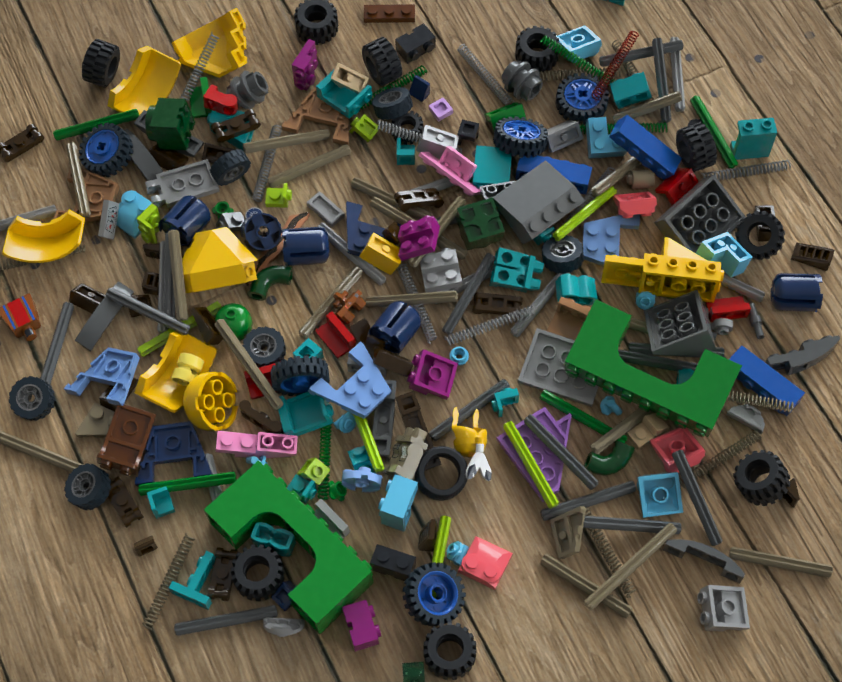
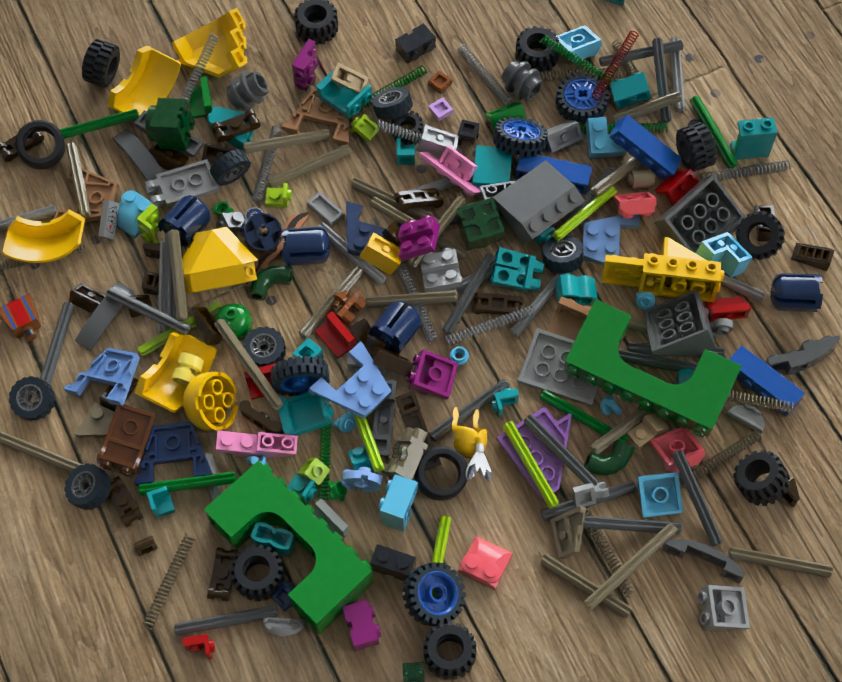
wheel [79,123,133,178] -> none
teal bracket [169,551,215,610] -> none
red leg [203,84,238,116] -> none
black tyre [362,37,402,86] -> none
reddish brown plate [364,4,415,23] -> none
dark blue slope [409,75,430,102] -> none
dark brown slope [418,519,436,552] -> none
medium azure plate [446,541,469,566] -> none
dark grey bar [749,303,765,339] -> none
none -> black tyre [15,120,65,170]
none -> red bracket [182,634,215,660]
none -> dark orange tile [428,70,452,94]
none -> light grey plate [572,482,609,508]

